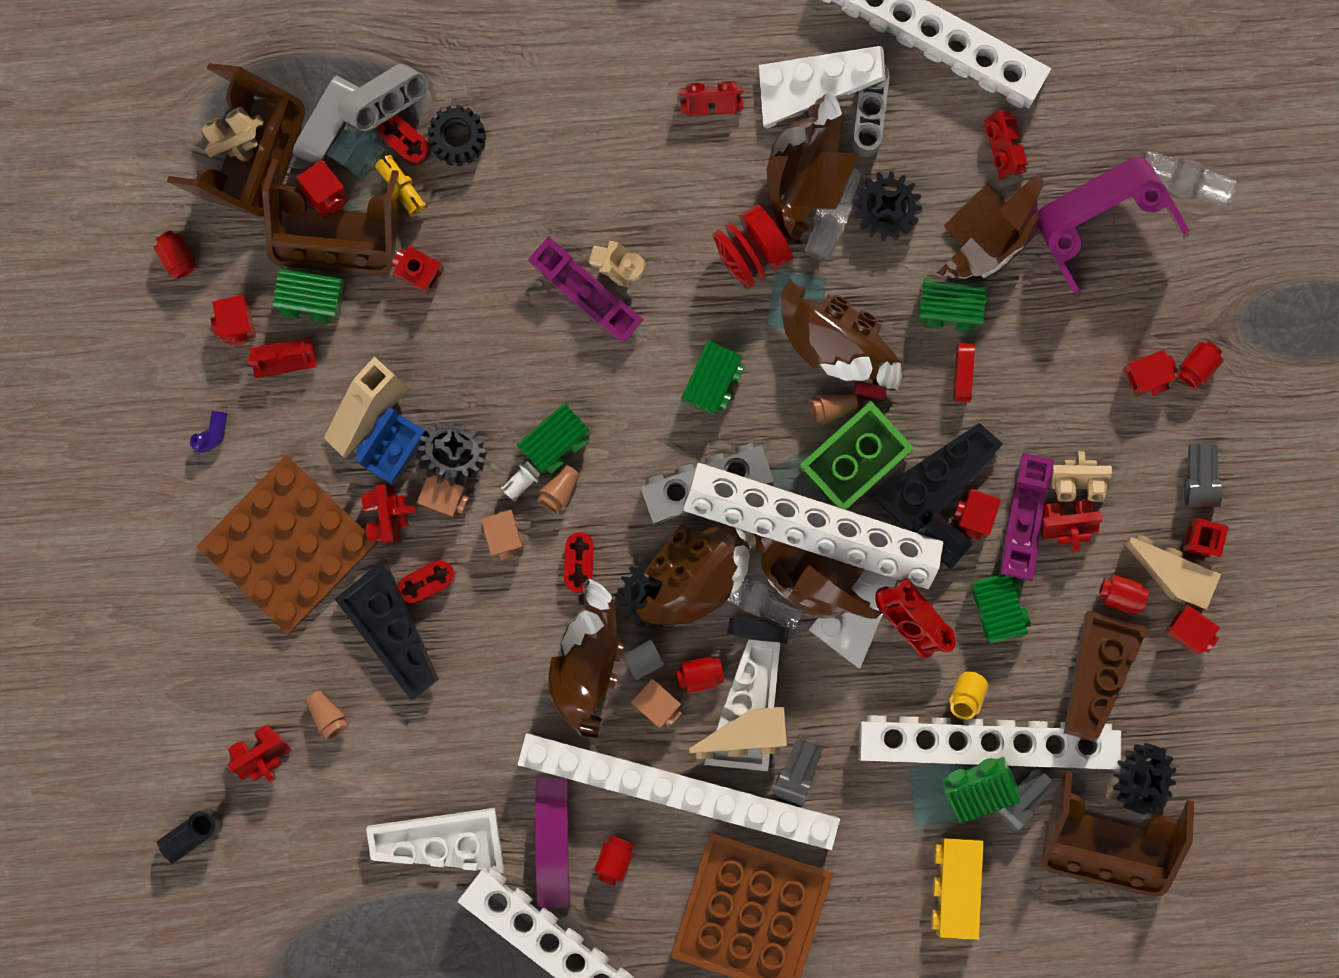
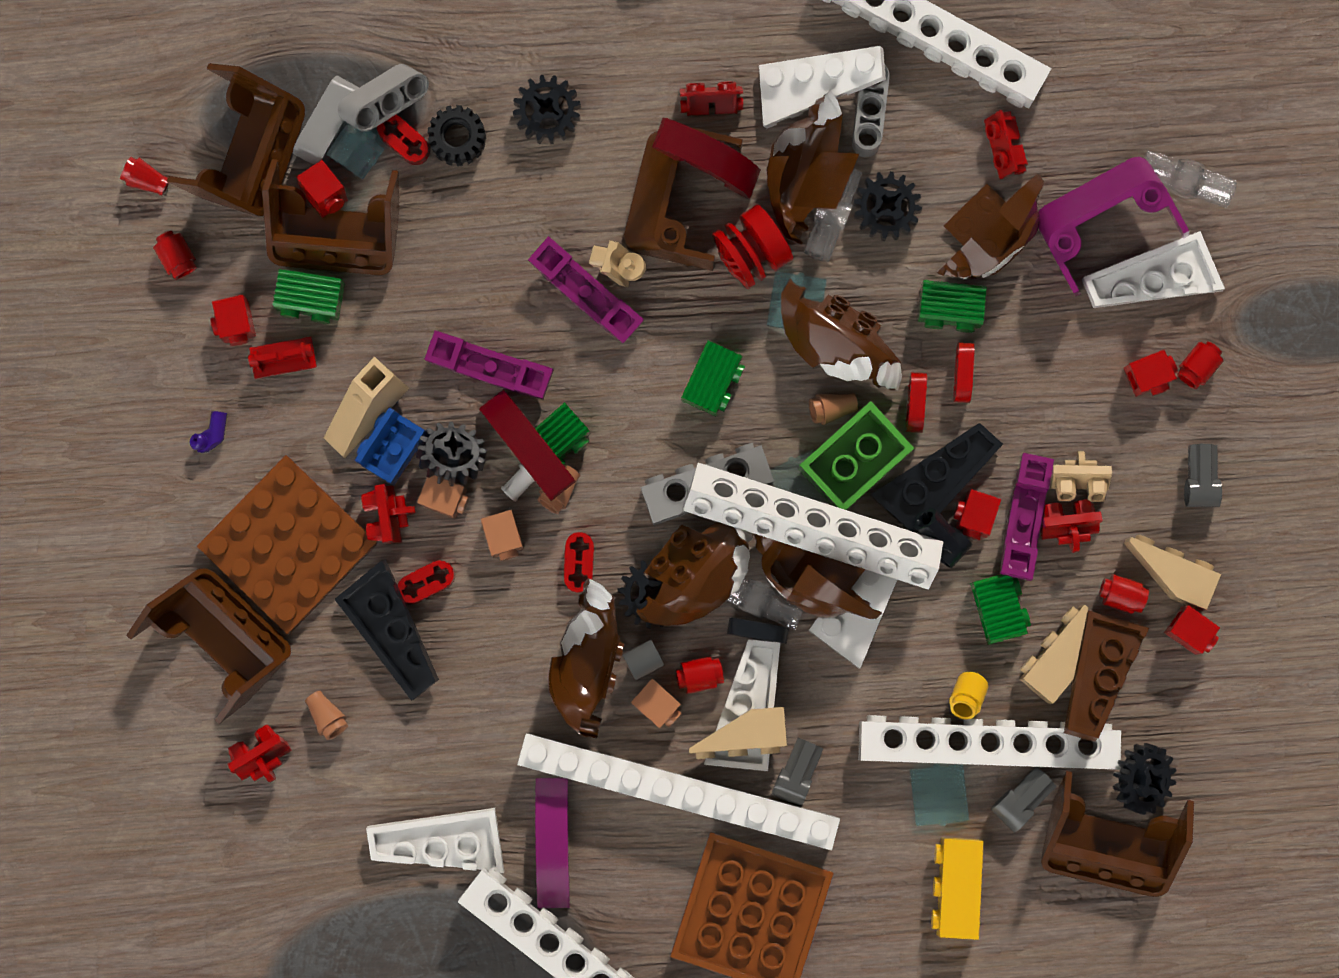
black piece [156,809,223,864] -> none
tan hips [202,106,264,161] -> none
yellow pin [375,155,427,217] -> none
red brick [392,246,444,295] -> none
red brick [593,835,634,886] -> none
dark red tile [853,381,887,403] -> none
red piece [875,580,956,658] -> none
green brick [943,757,1021,824] -> none
red brick [1182,518,1229,558] -> none
none -> red cone [120,157,169,196]
none -> reddish brown windscreen [126,568,291,724]
none -> magenta slope [424,330,554,400]
none -> dark red slope [479,389,576,501]
none -> black gear [513,75,581,144]
none -> reddish brown windscreen [624,128,743,271]
none -> dark red slope [652,118,761,199]
none -> red beam [906,372,927,433]
none -> tan slope [1019,605,1088,704]
none -> white wing [1082,231,1225,308]

